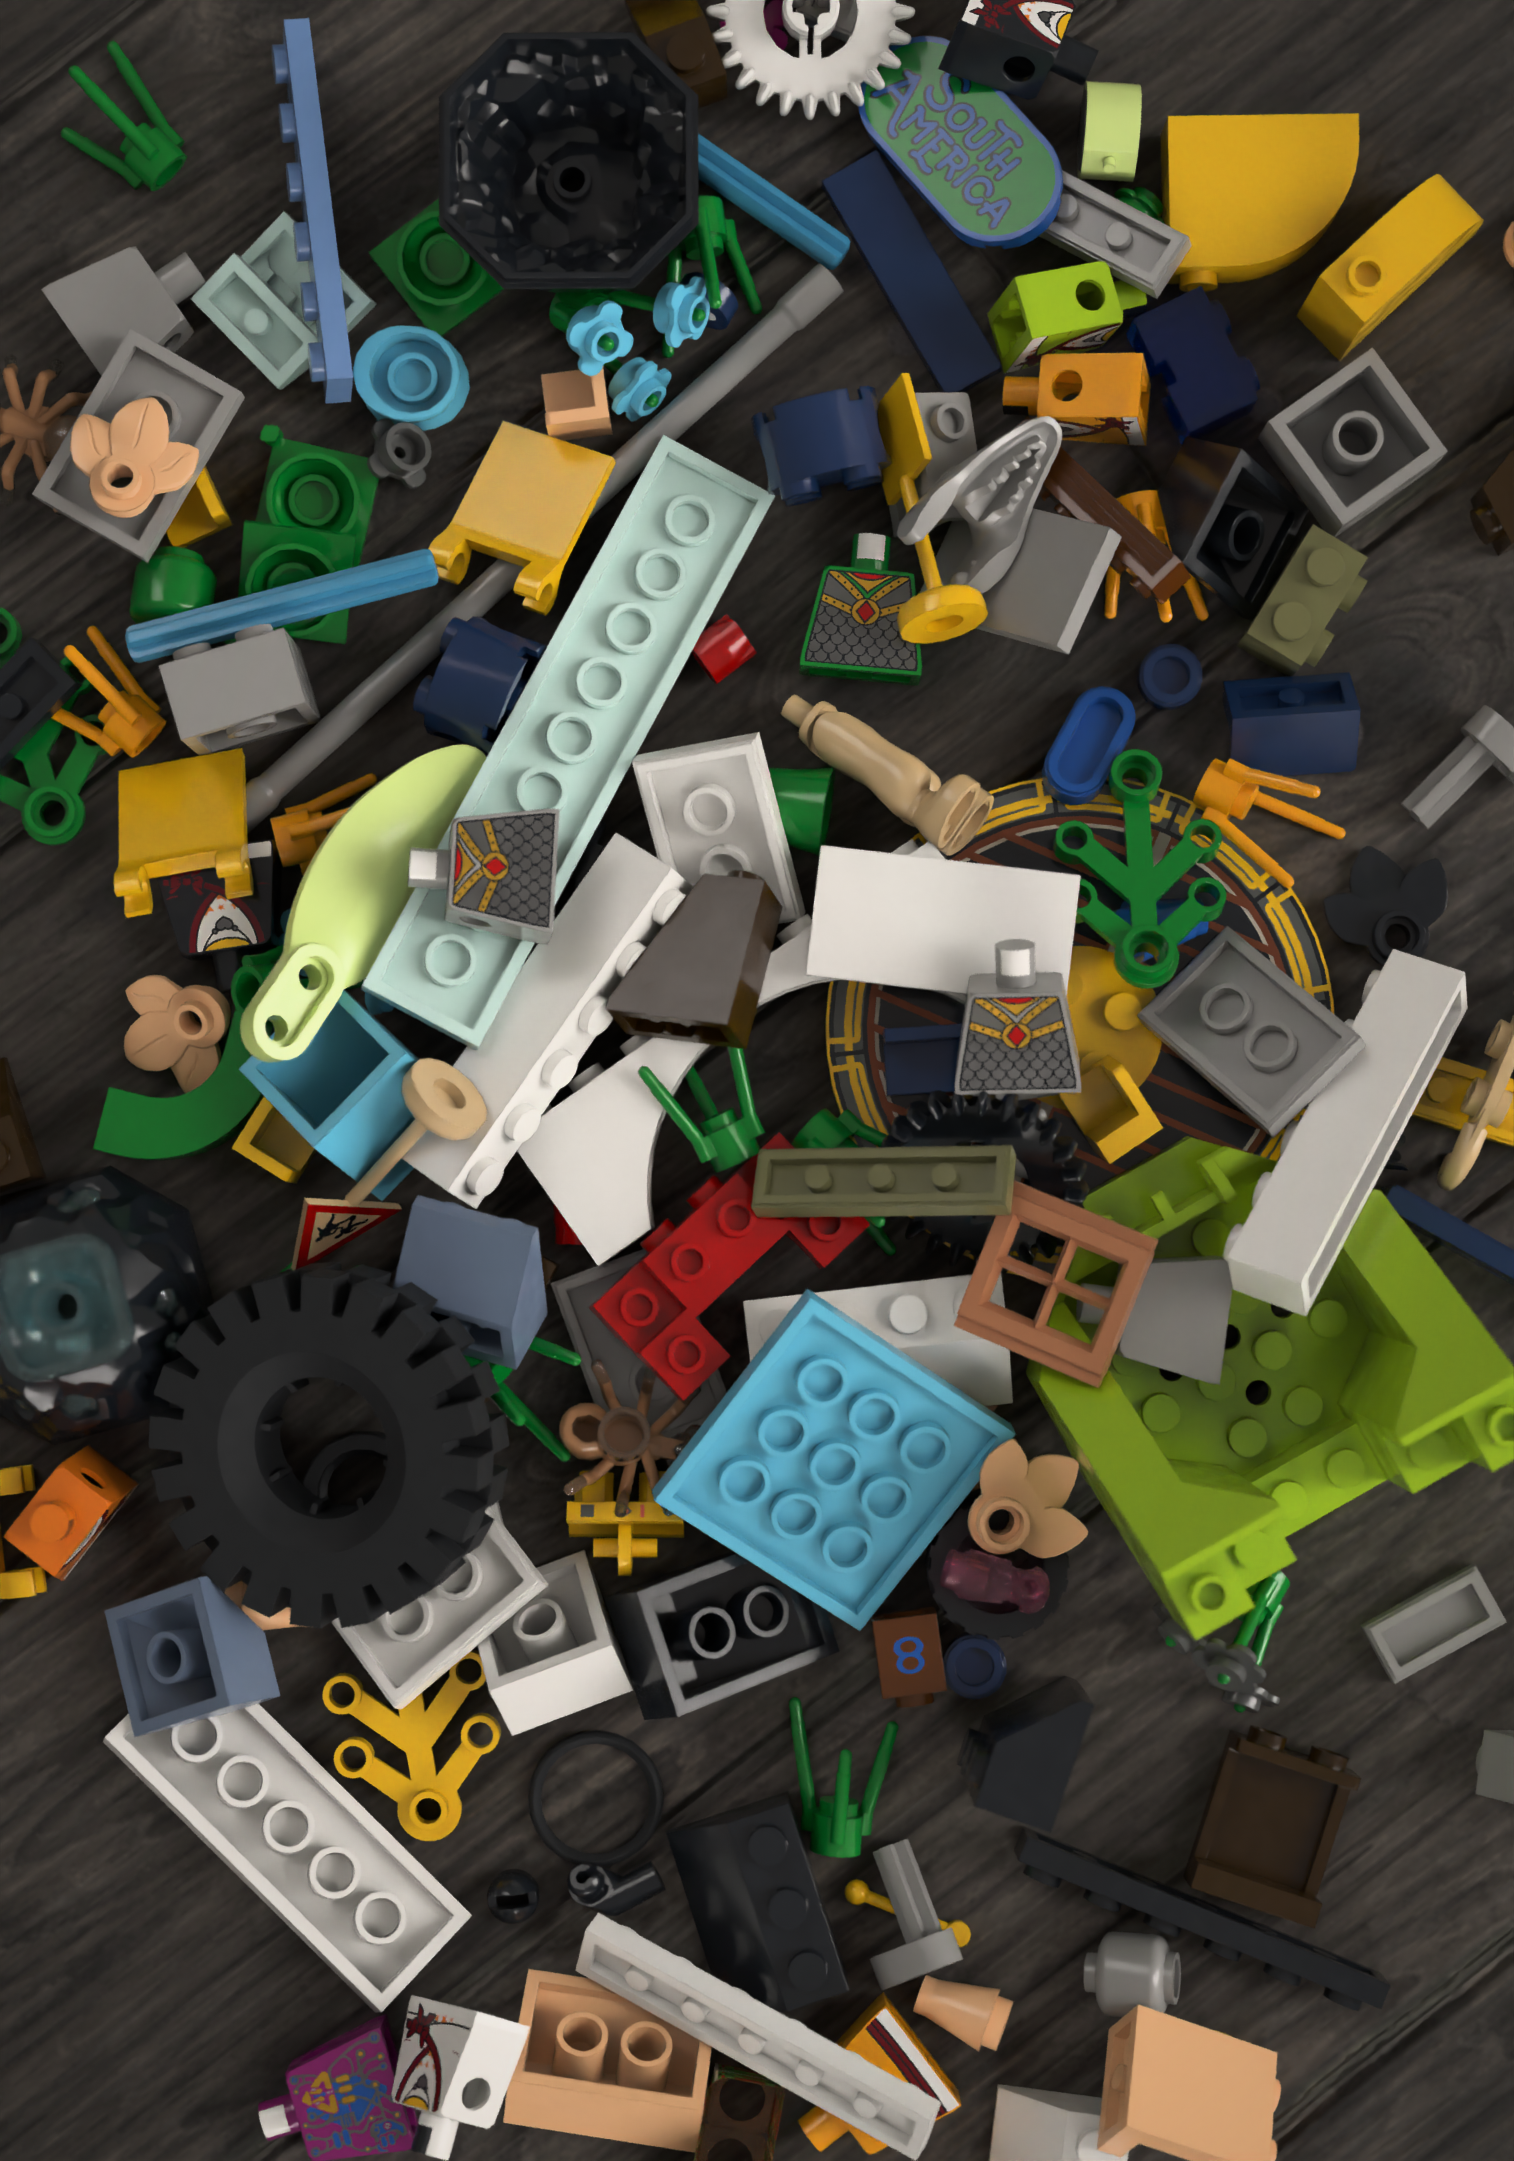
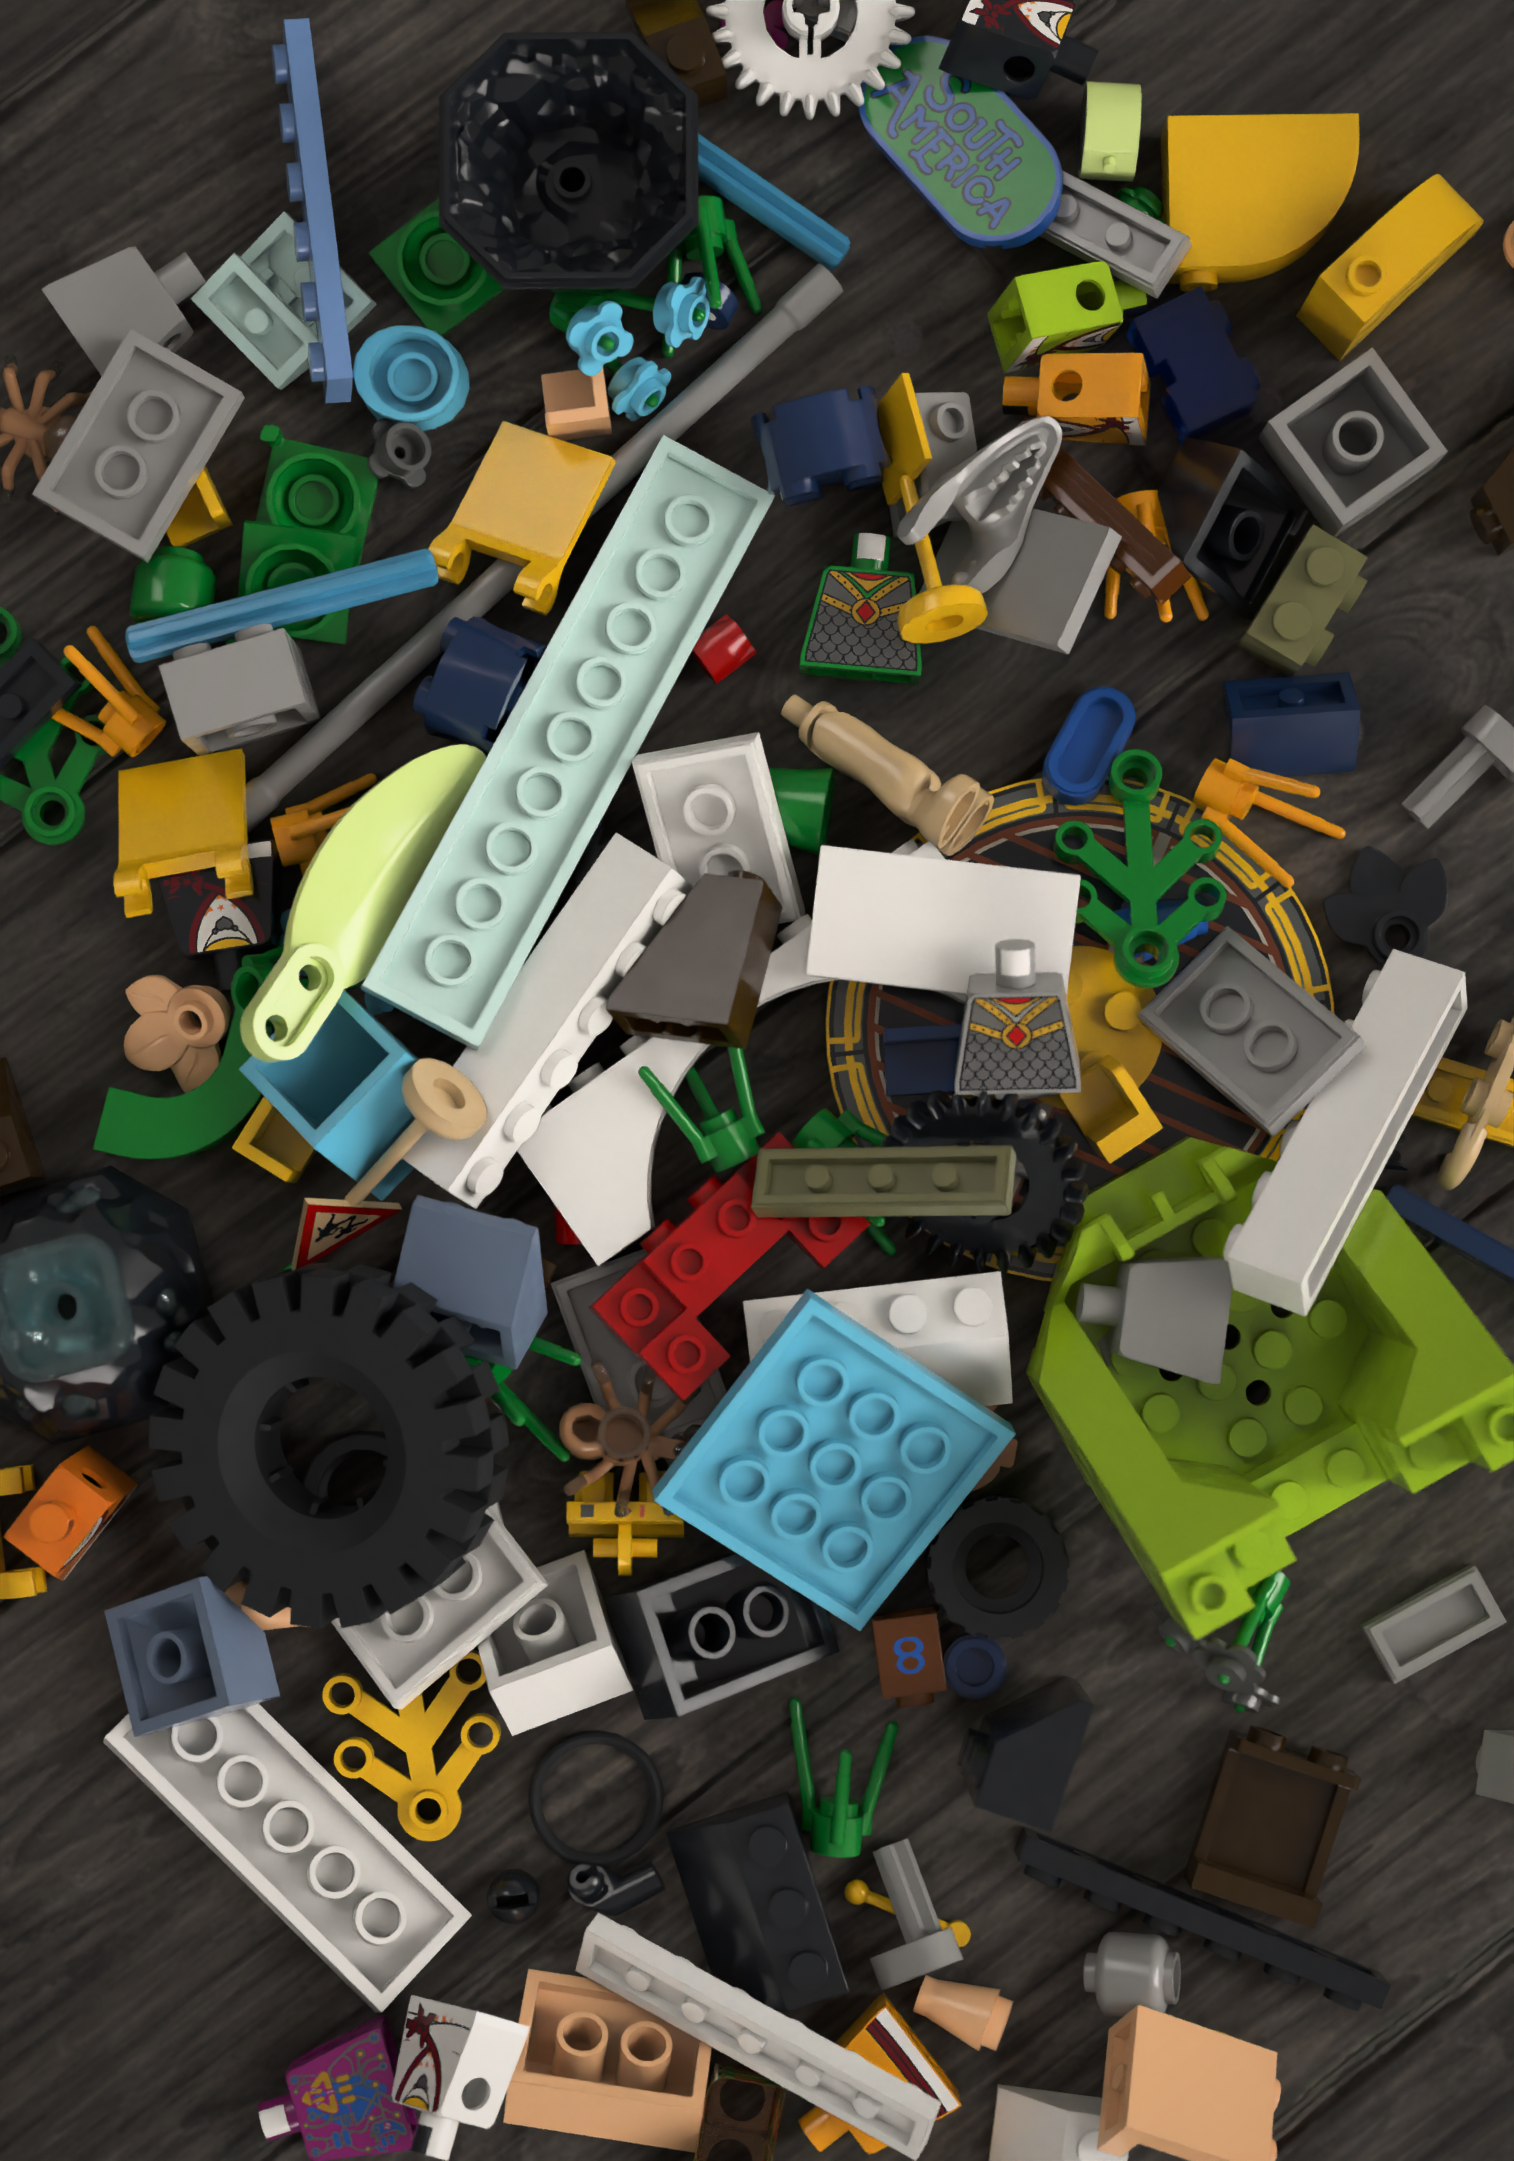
green plant [61,41,187,191] -> none
light nougat plate [70,397,199,518] -> none
torso [408,809,560,944] -> none
dark blue tile [821,150,1002,392] -> none
clear pink arm [940,1549,1050,1614] -> none
nougat piece [954,1180,1159,1387] -> none
light nougat plate [968,1439,1088,1559] -> none
dark blue tile [1137,644,1203,710] -> none

